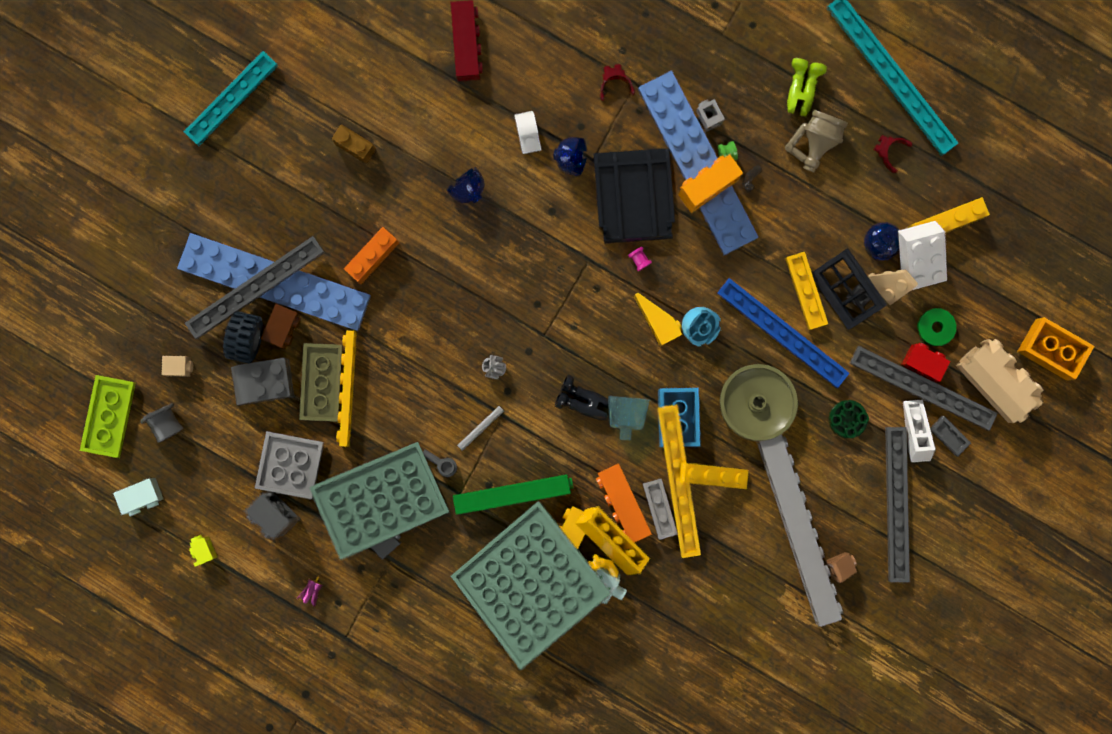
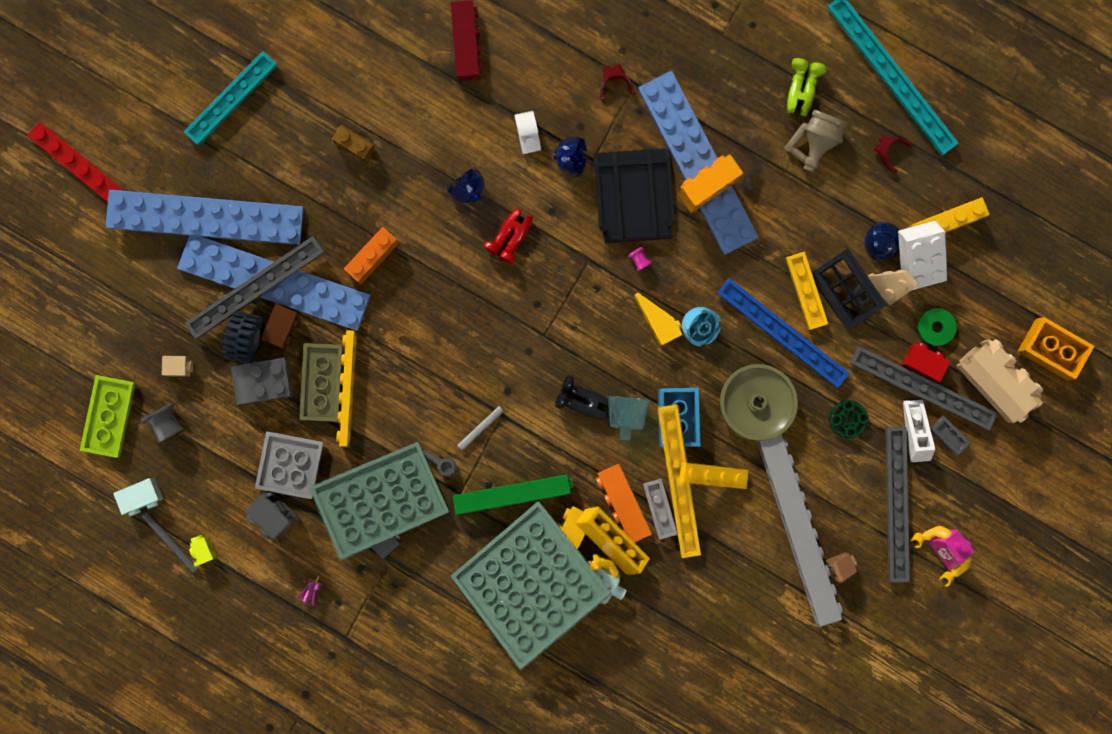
light grey gear [482,355,506,379] -> none
light grey brick [696,99,725,132] -> none
bright green wheel [718,141,738,160] -> none
none -> red plate [27,121,125,202]
none -> medium blue plate [106,190,304,245]
none -> dark grey bar [142,512,199,574]
none -> red piece [483,207,533,265]
none -> torso [911,526,974,586]

